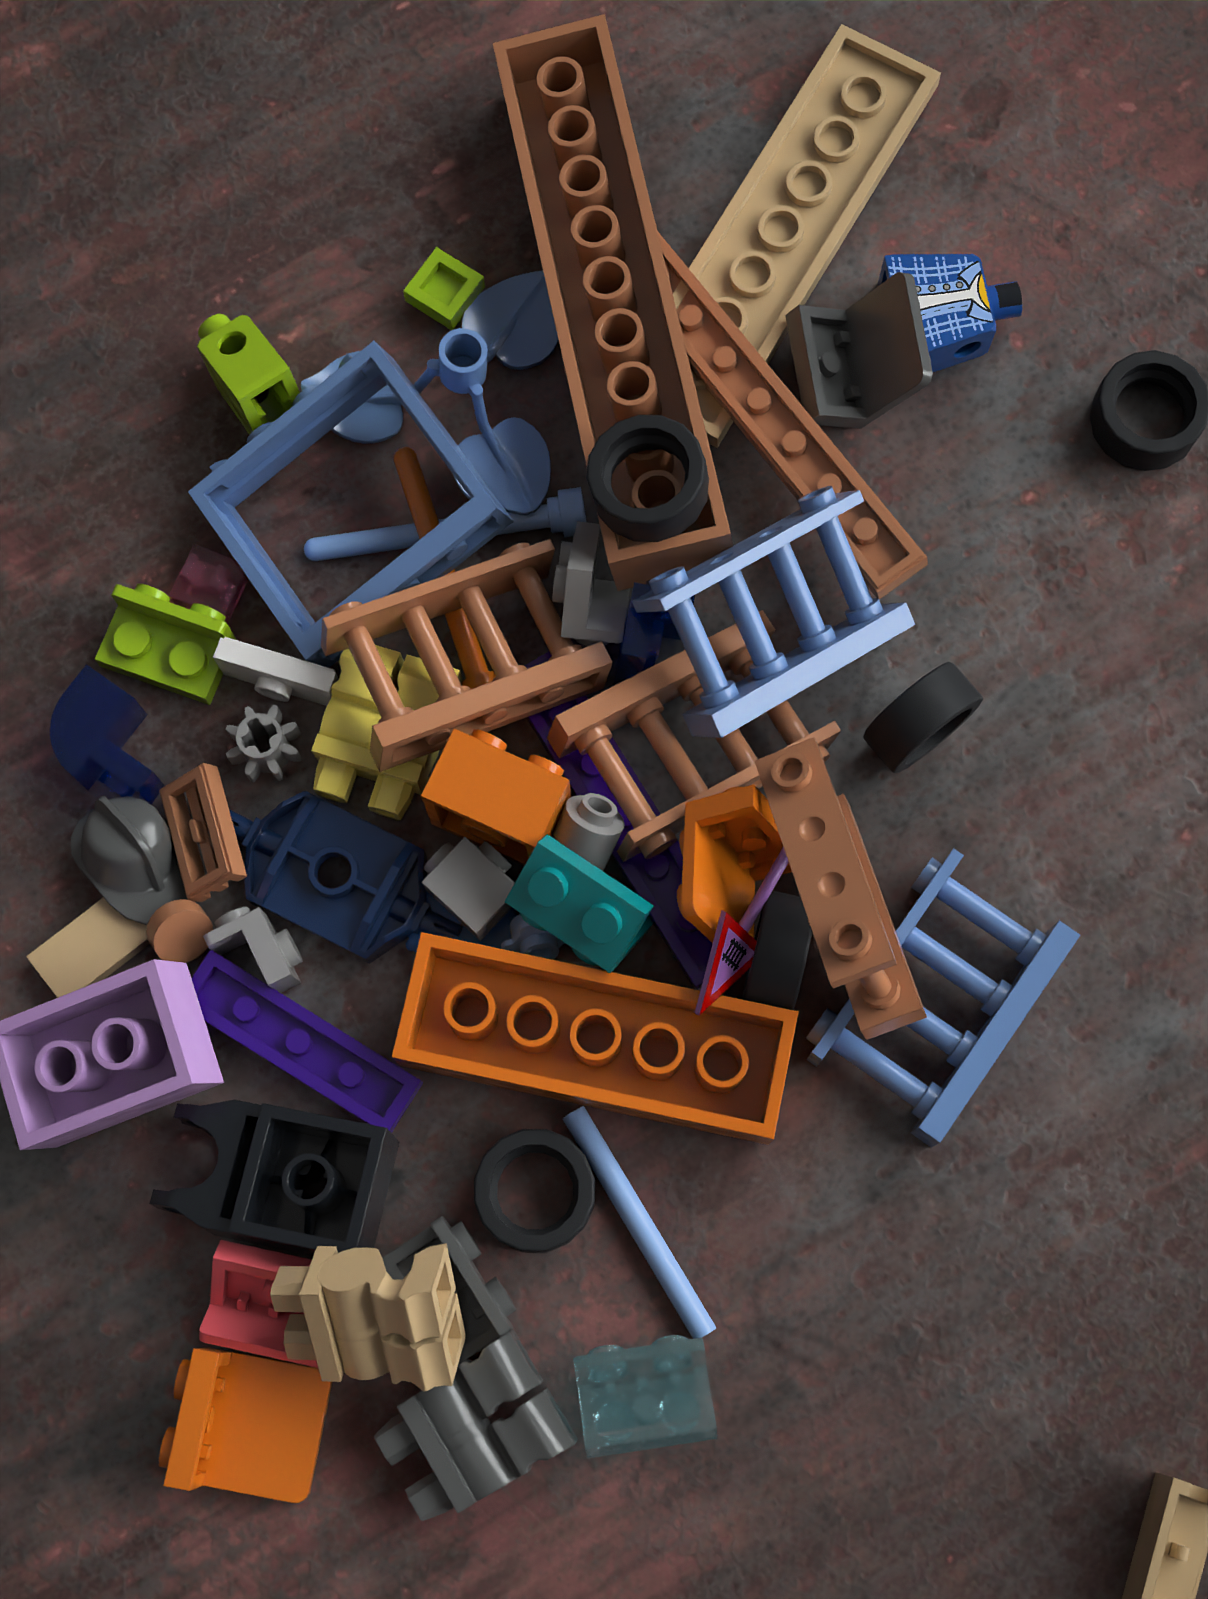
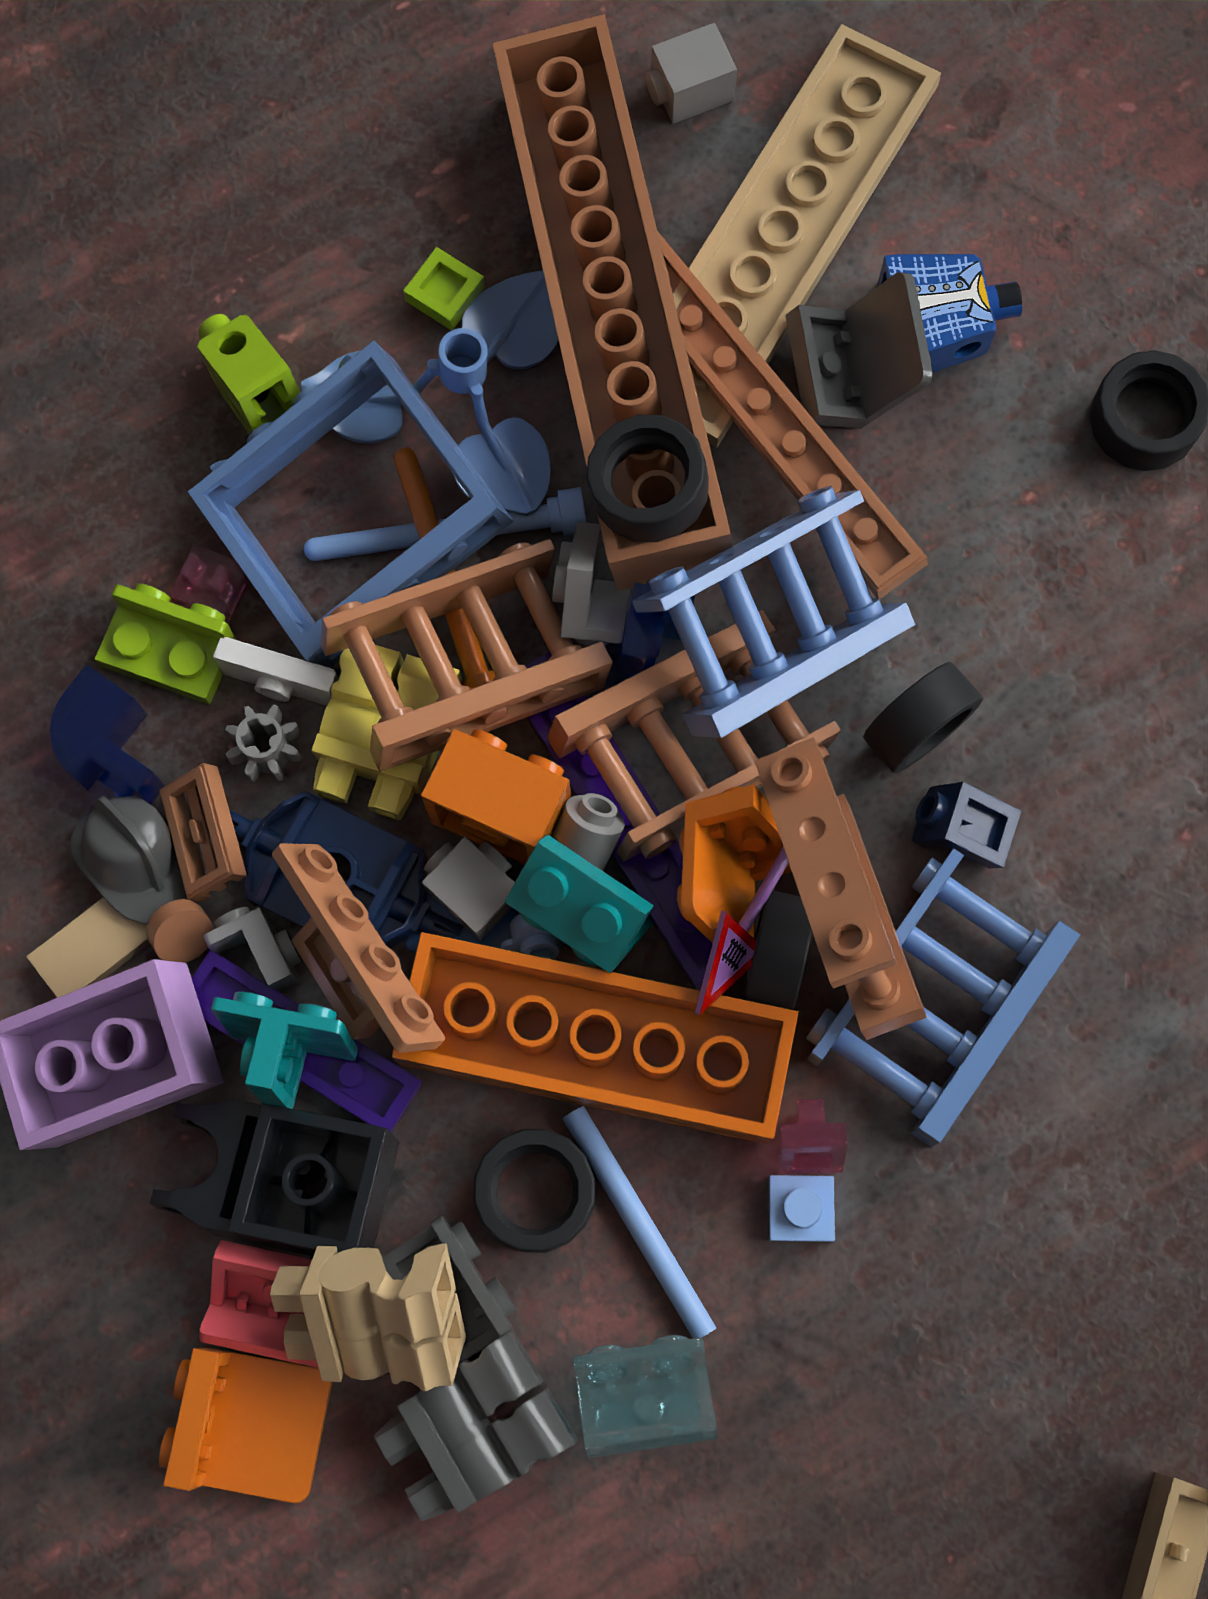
none -> teal bracket [211,992,358,1109]
none -> nougat bracket [272,843,445,1053]
none -> light grey brick [645,23,737,124]
none -> light blue plate [768,1175,835,1242]
none -> clear pink tile [778,1099,848,1174]
none -> dark blue bracket [912,782,1021,869]

